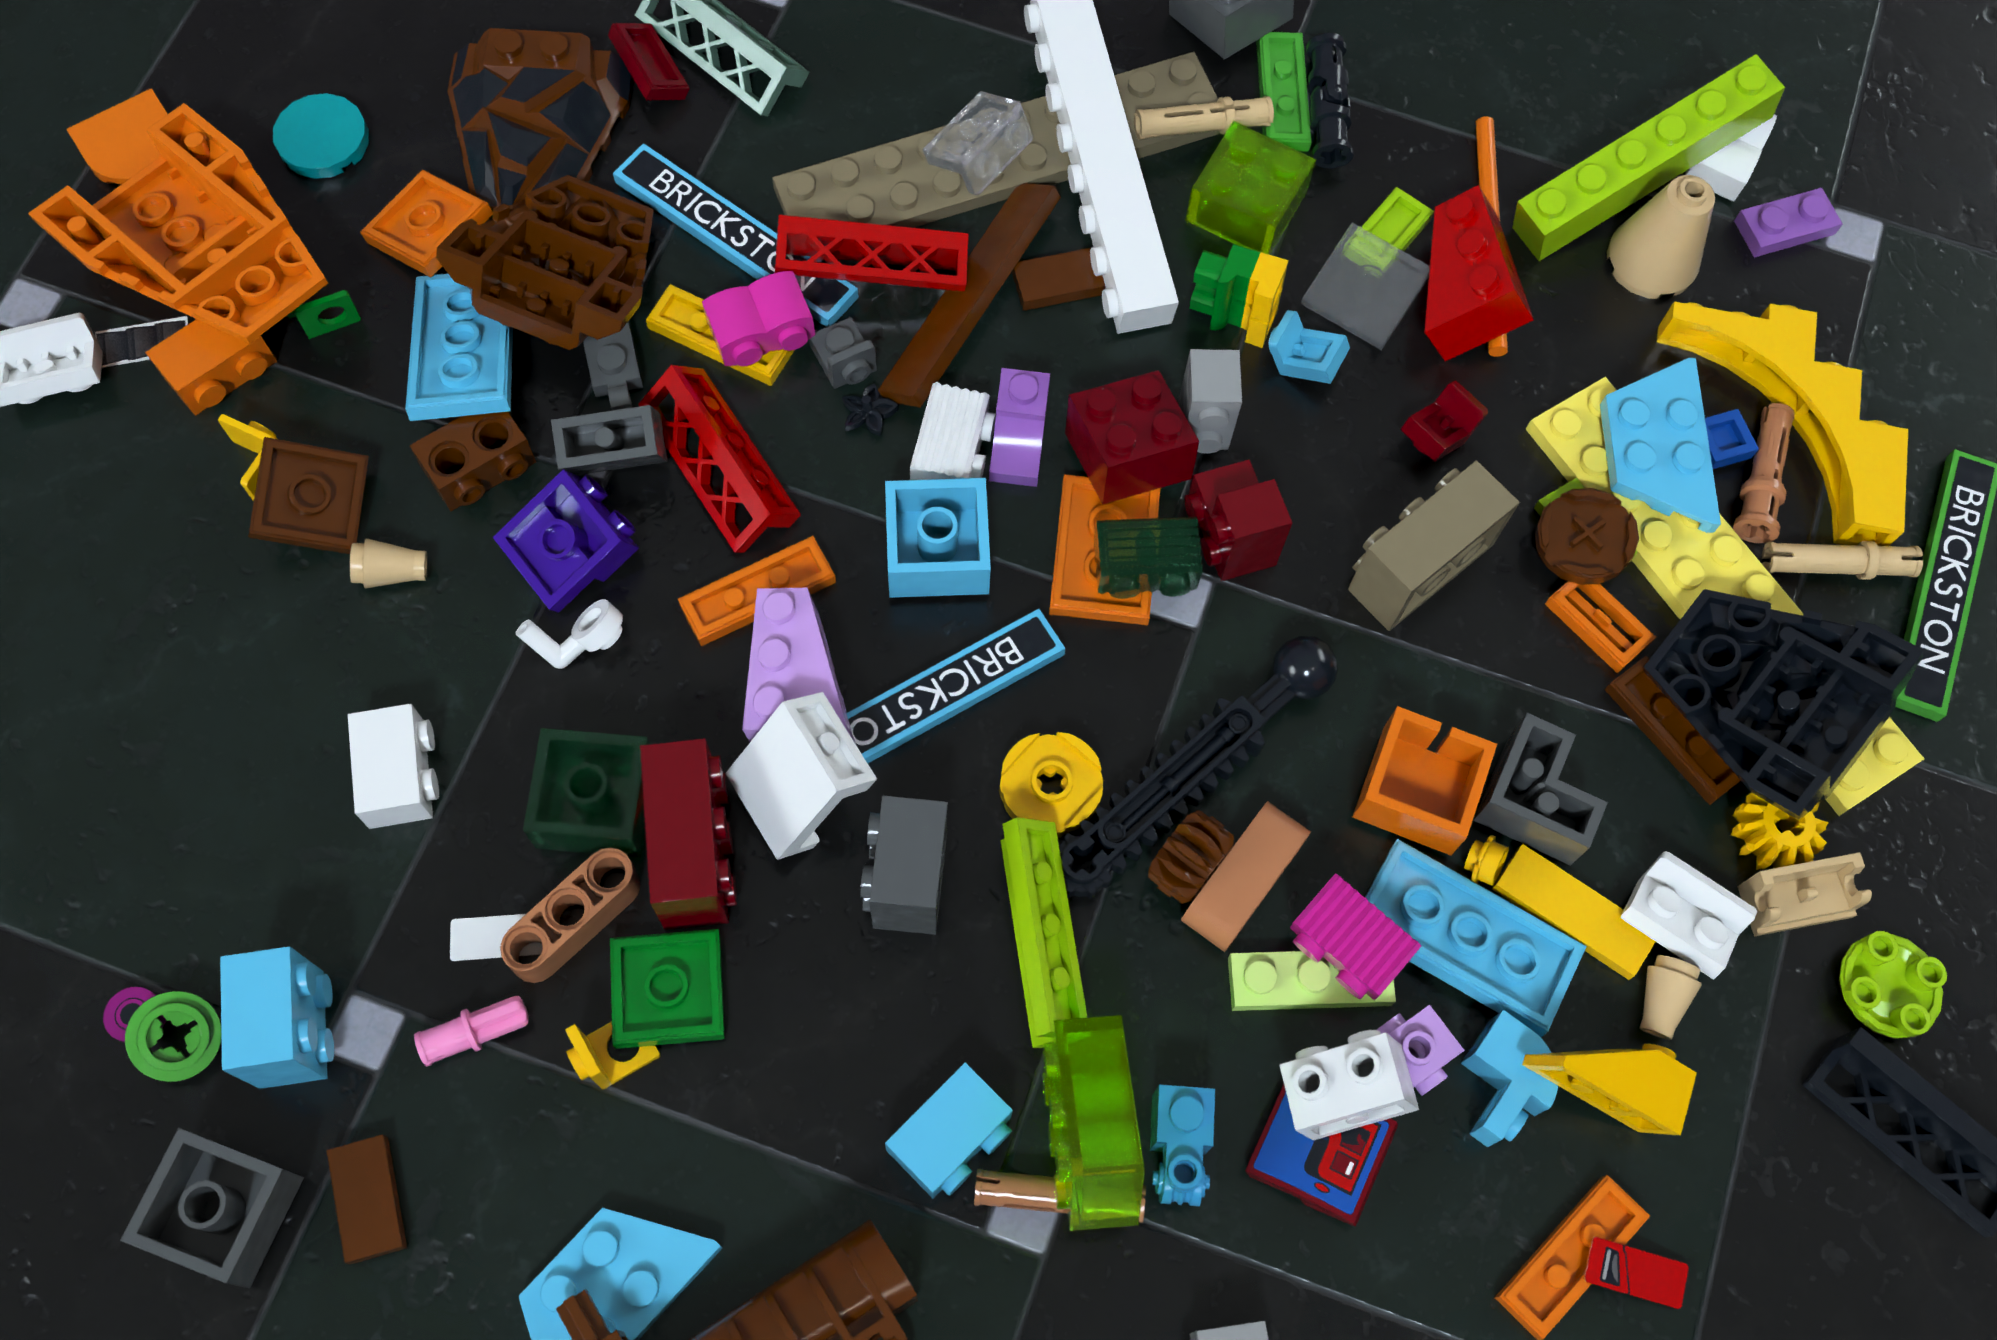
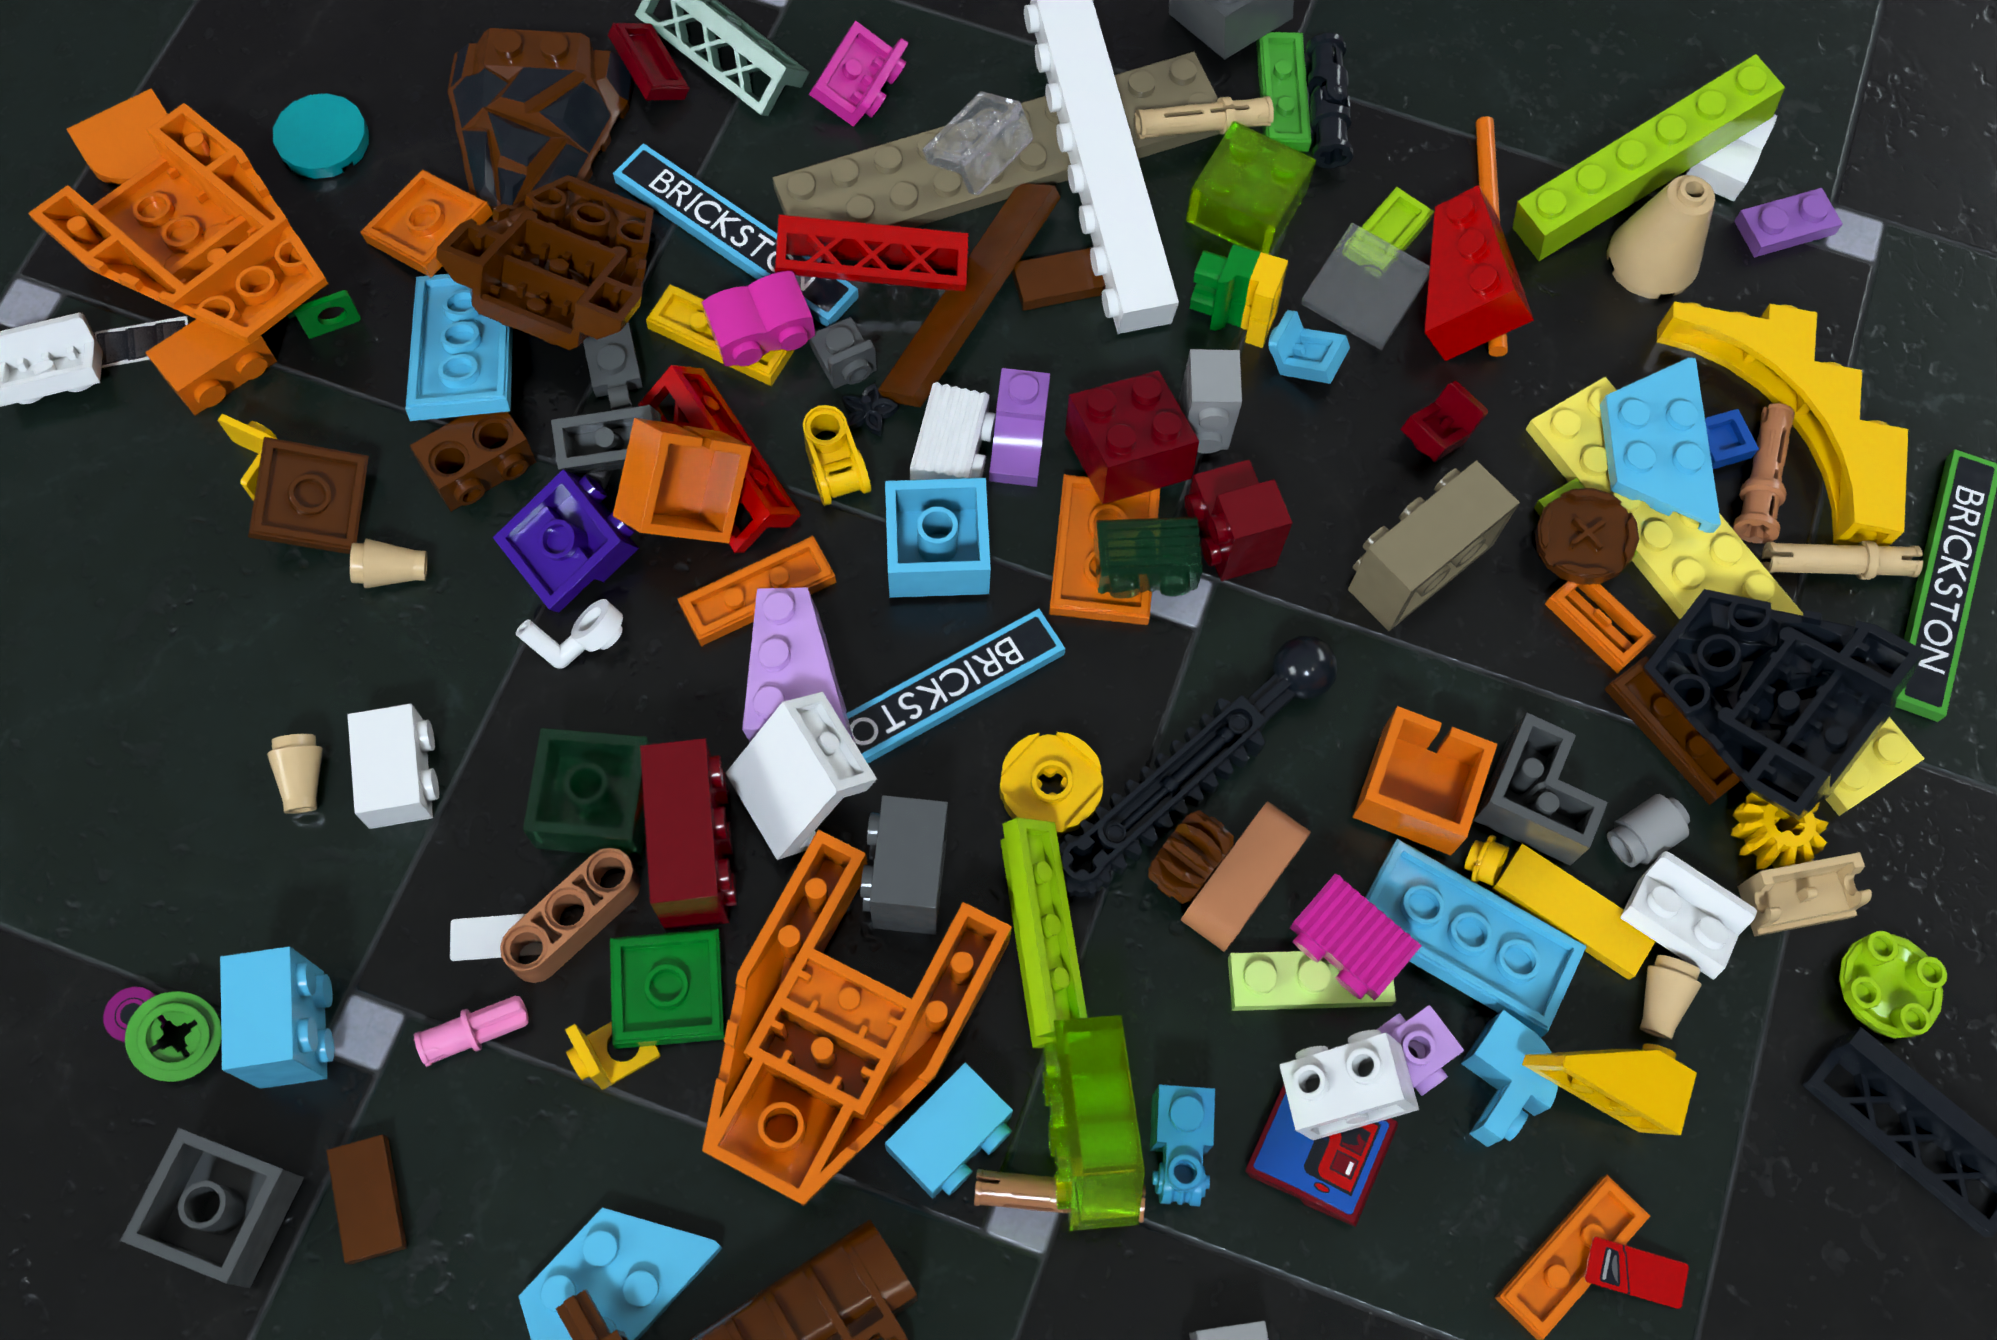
none -> tan cone [267,734,322,814]
none -> orange piece [613,417,752,543]
none -> orange wedge [702,829,1012,1206]
none -> yellow piece [803,405,871,506]
none -> dark pink bracket [809,21,908,127]
none -> light grey brick [1607,794,1690,867]

